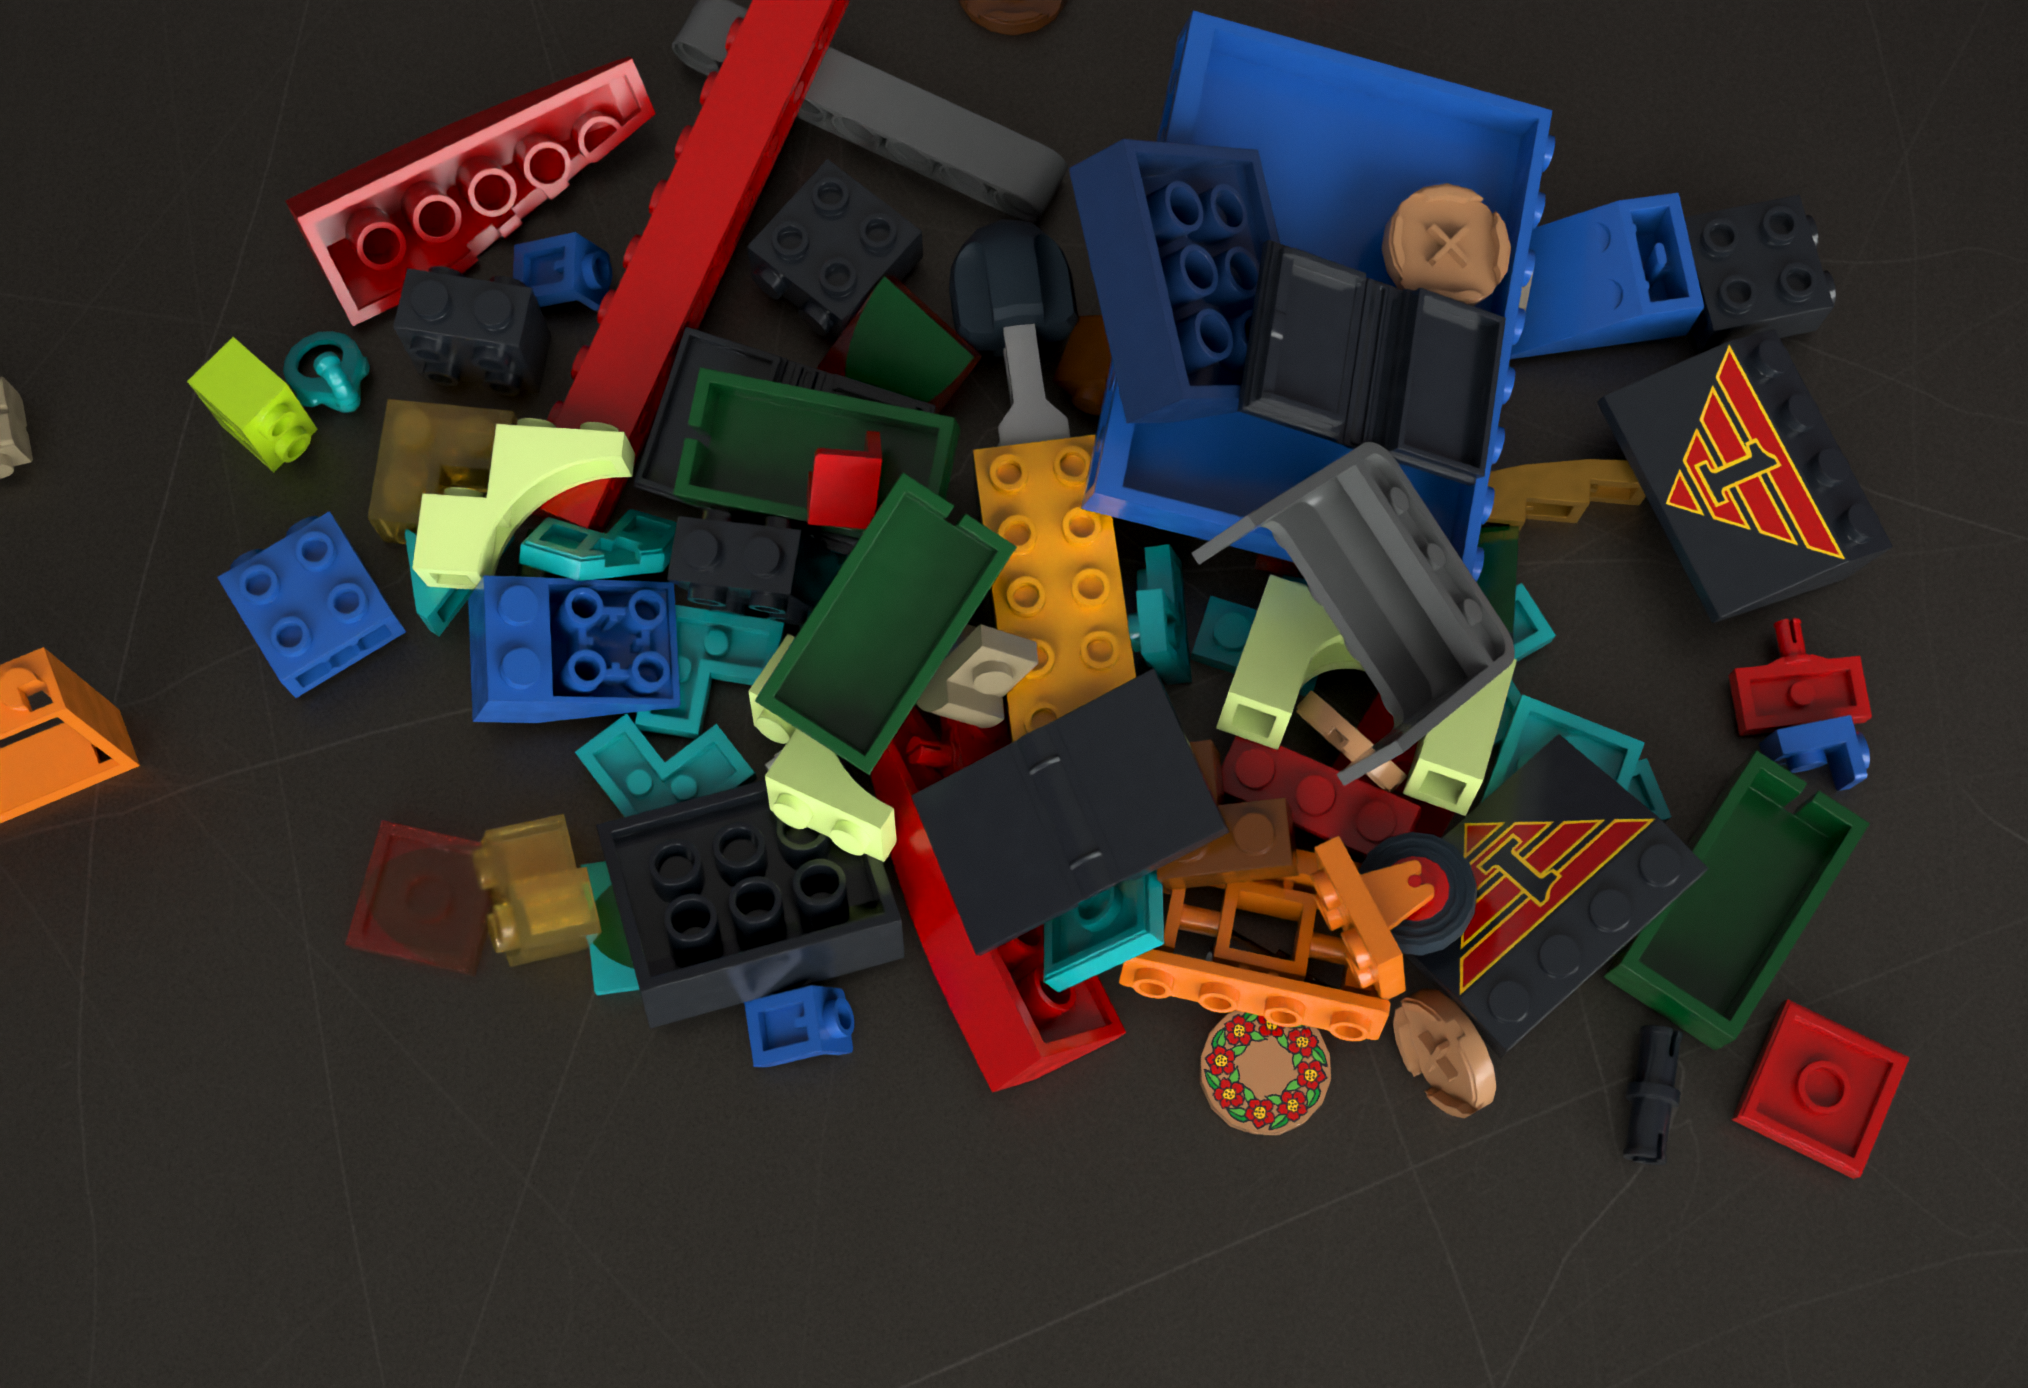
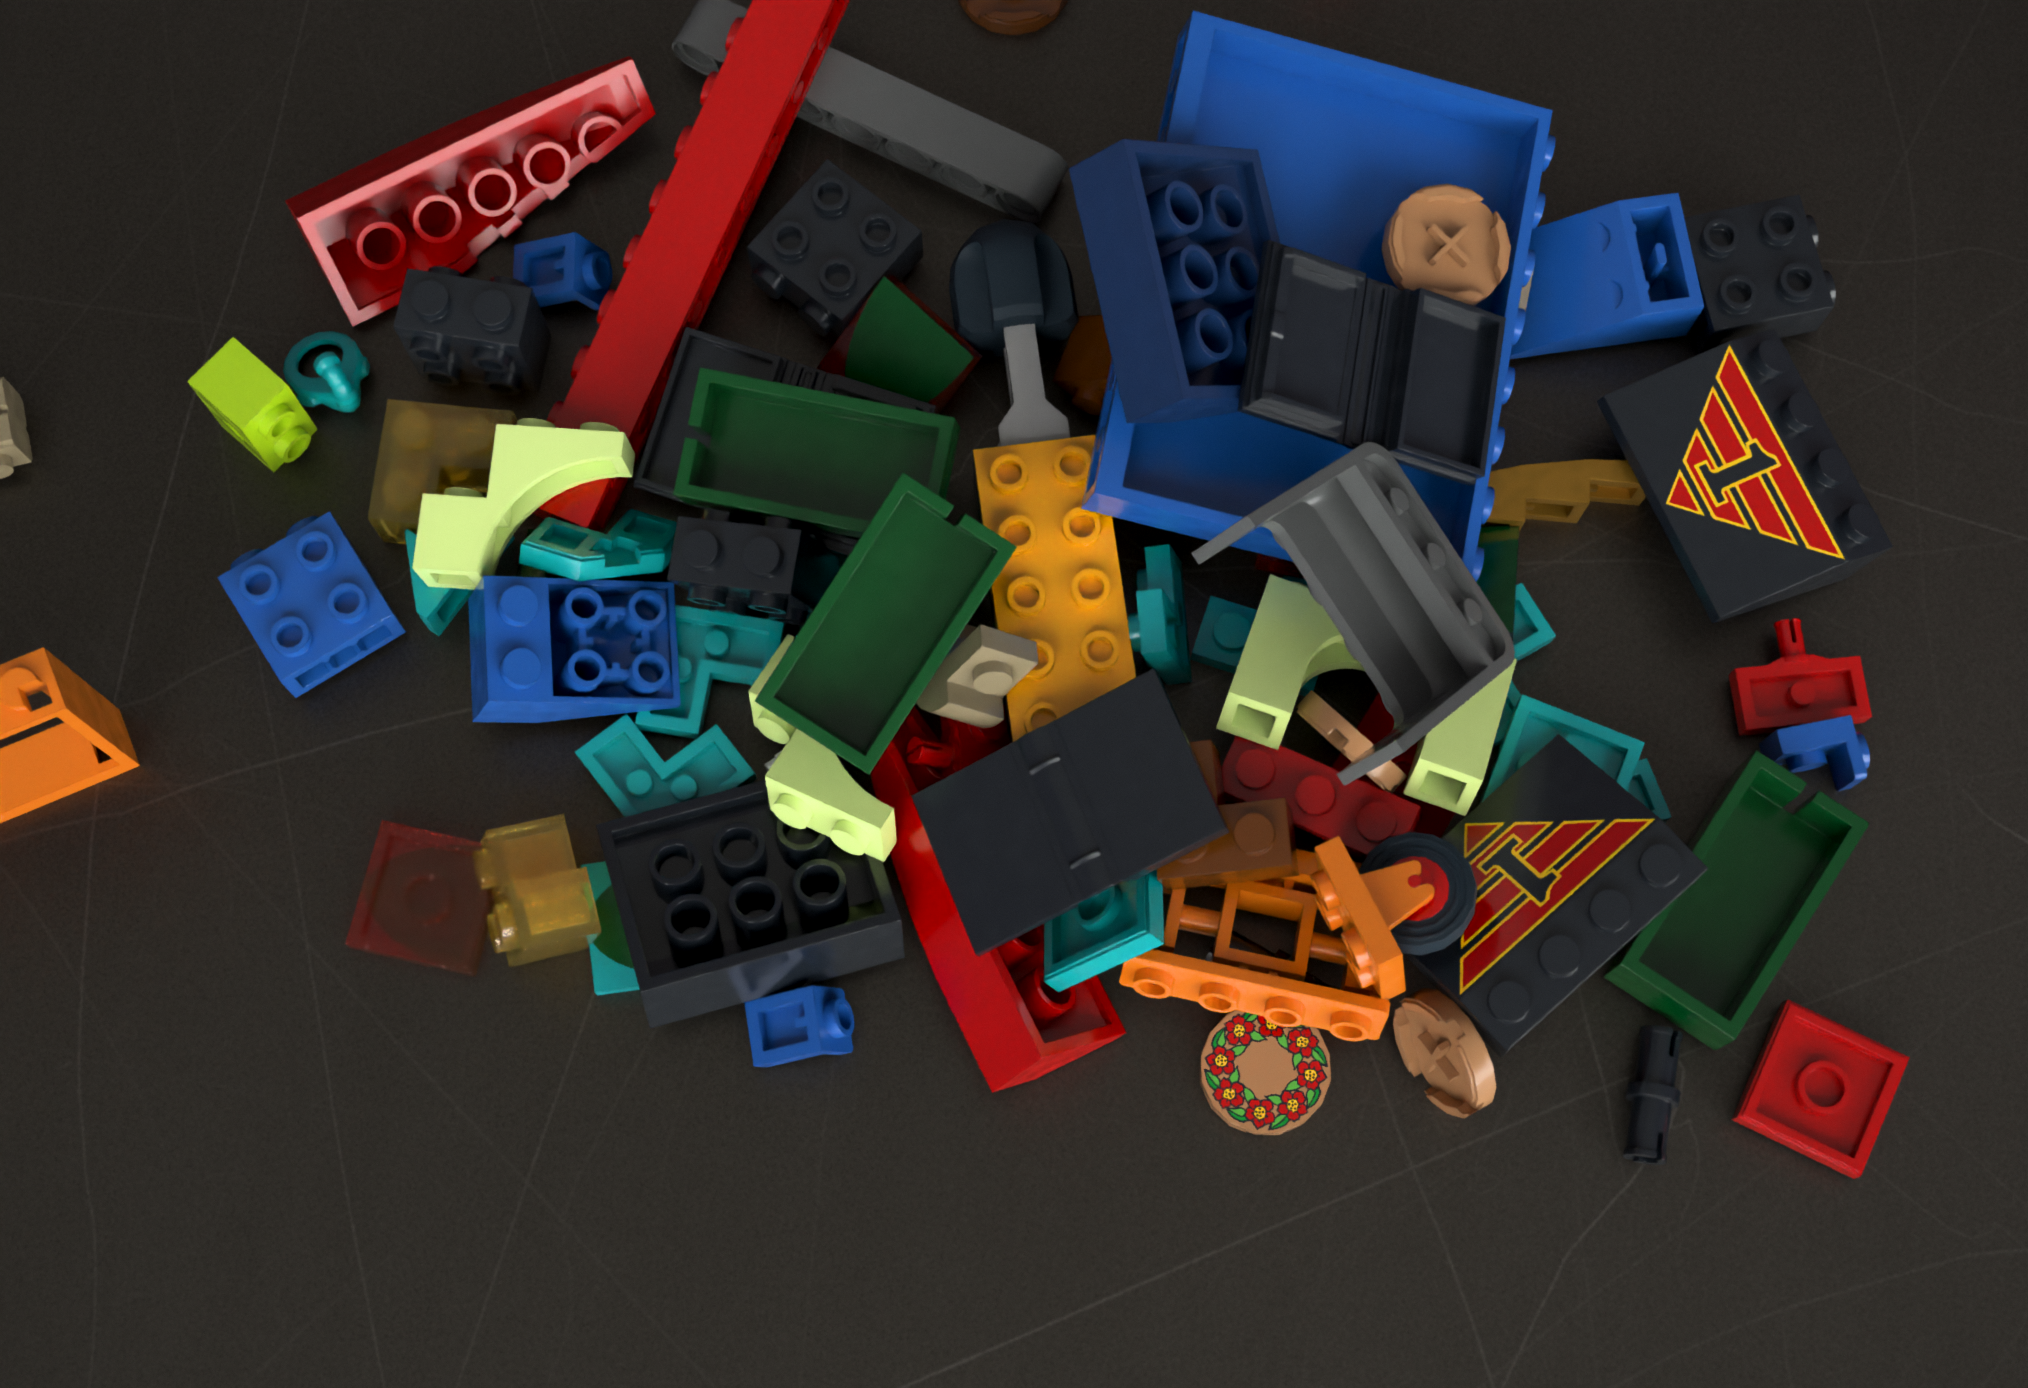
red panel [806,431,882,529] -> none

